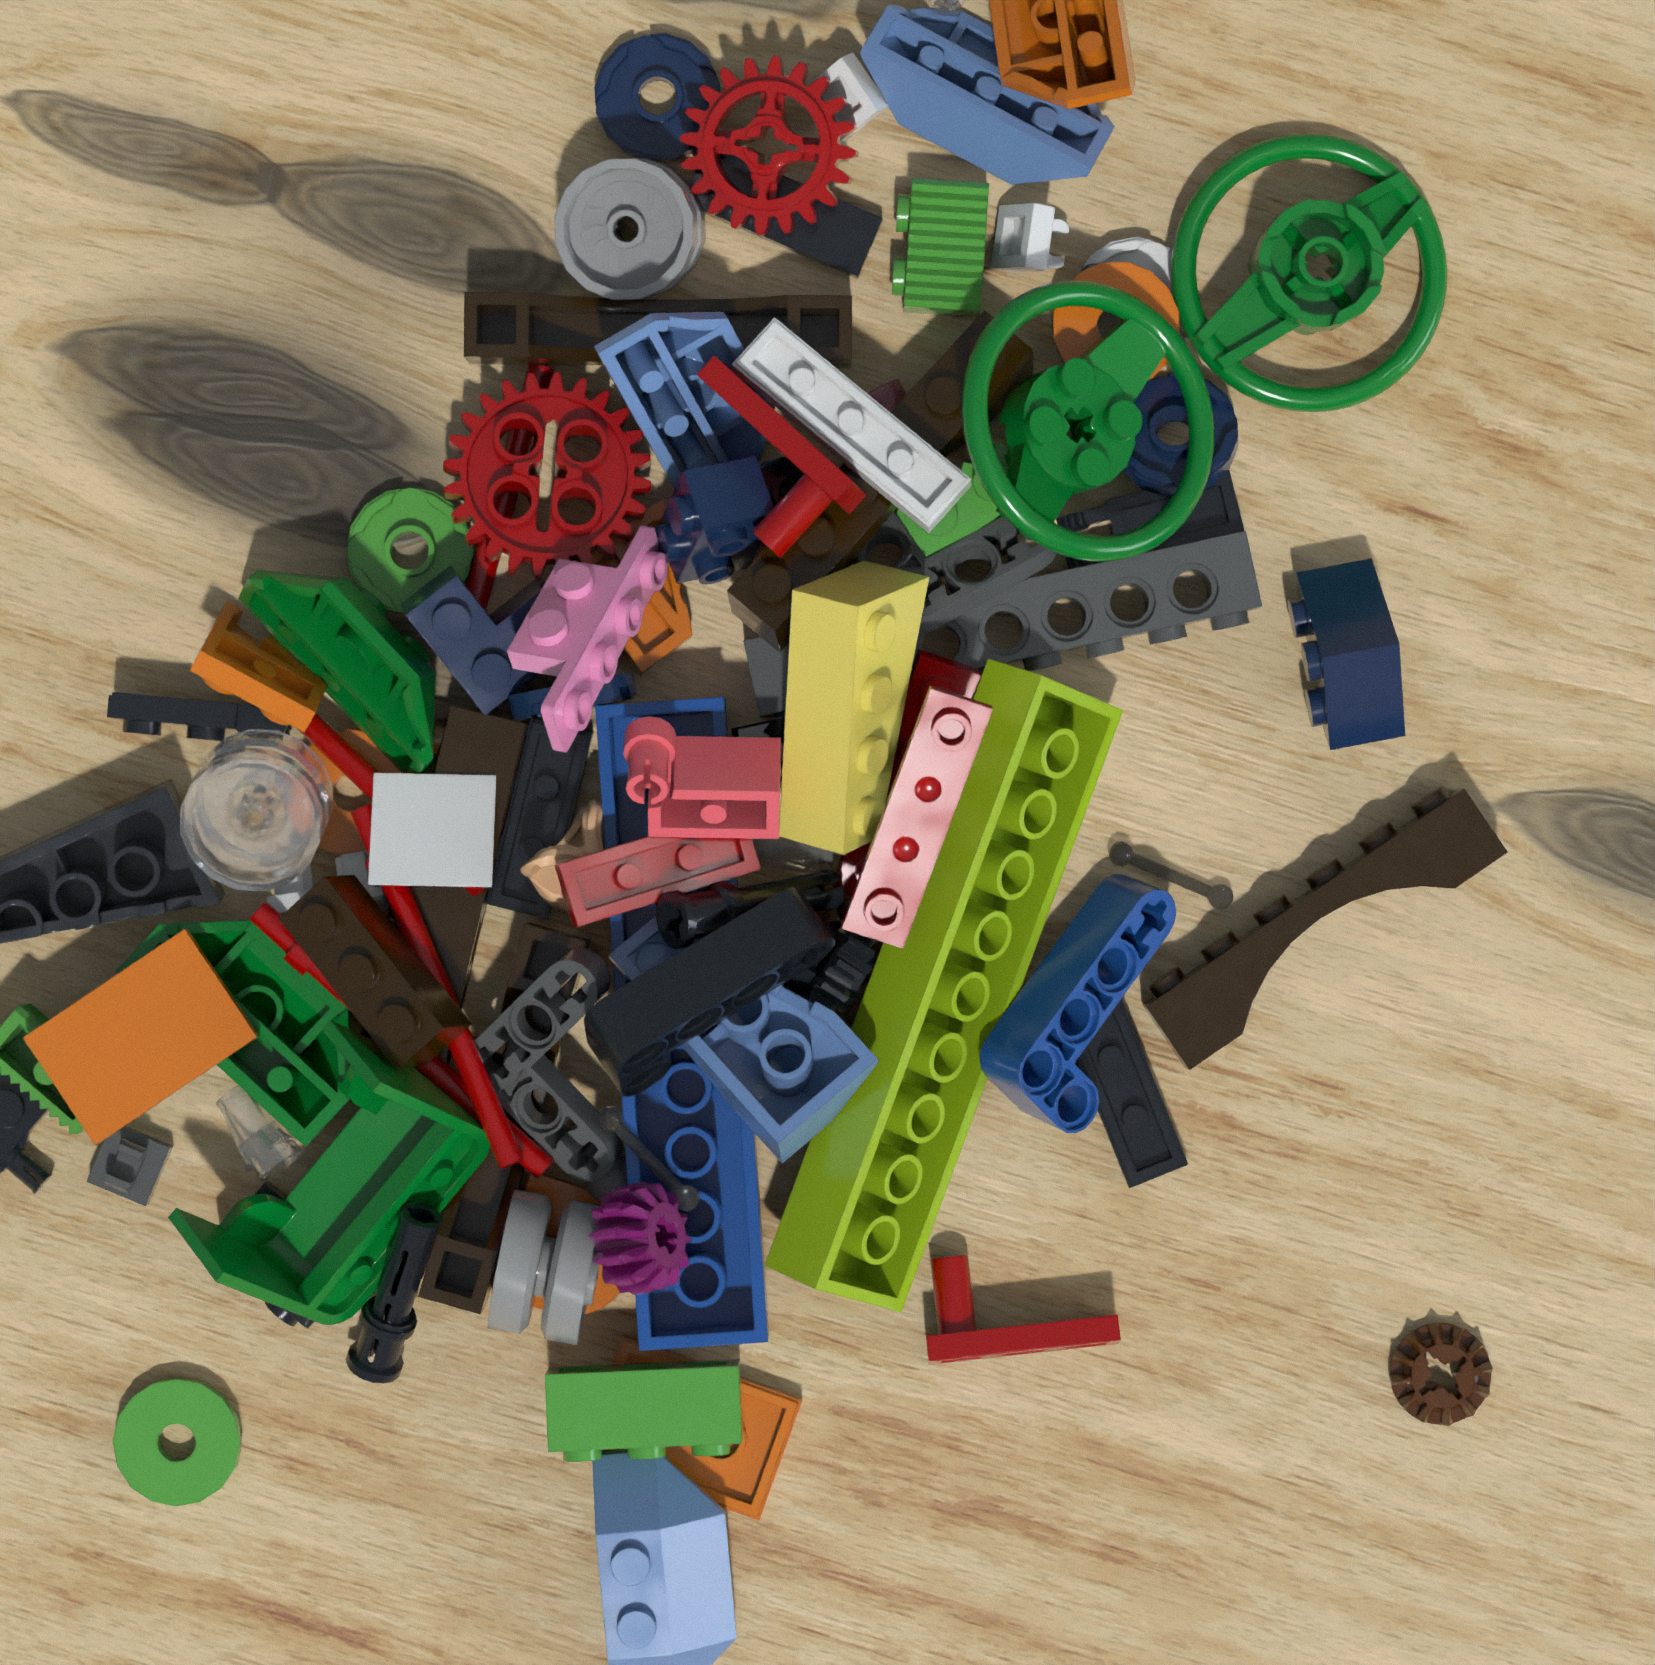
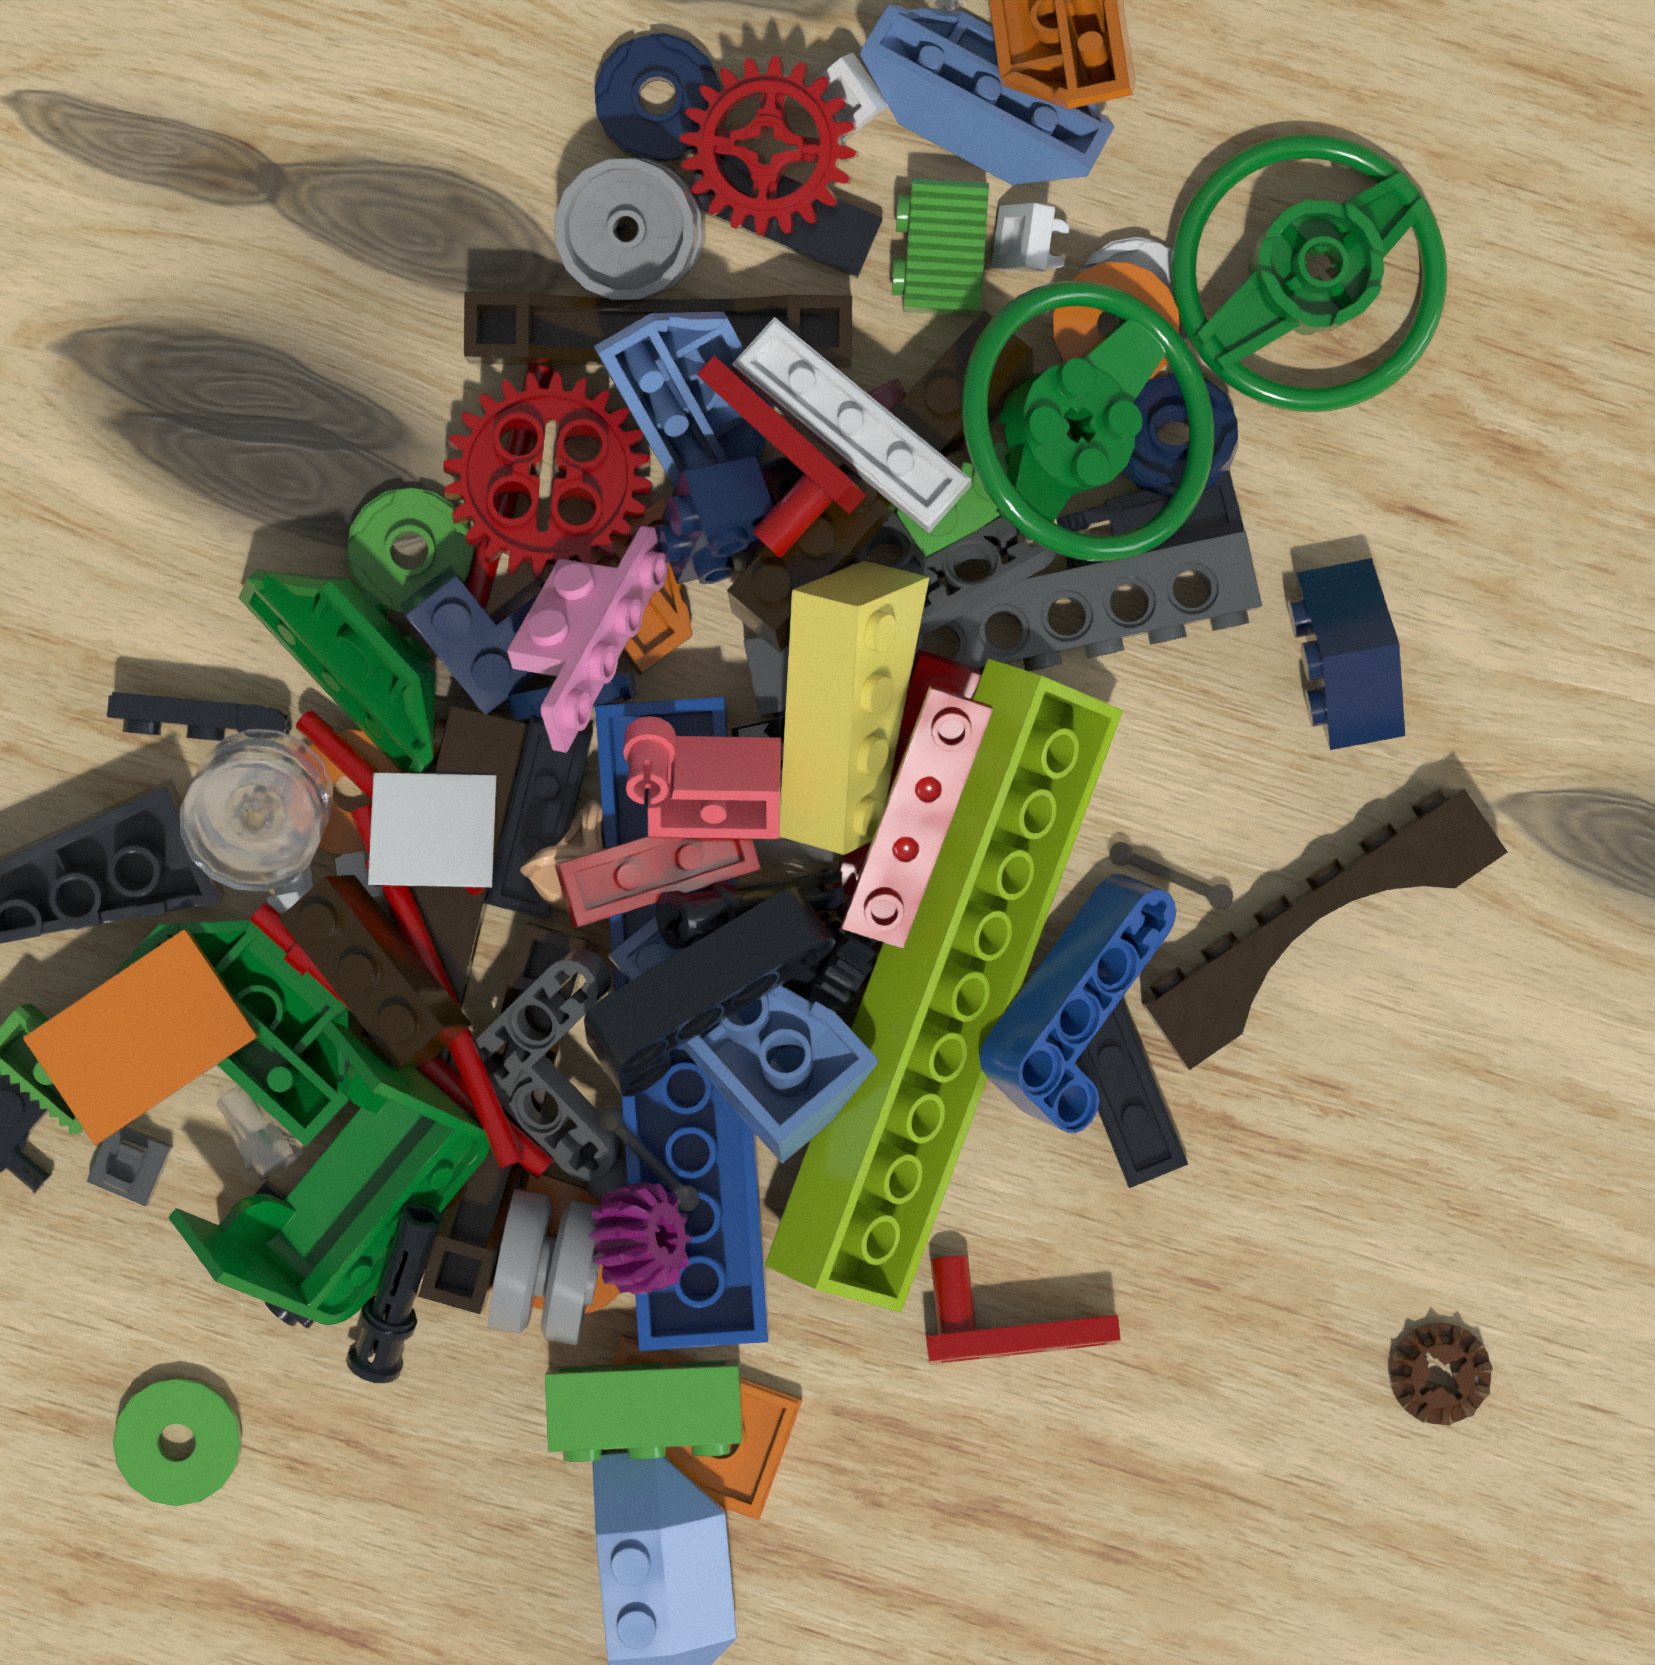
orange wing [189,600,328,732] -> none

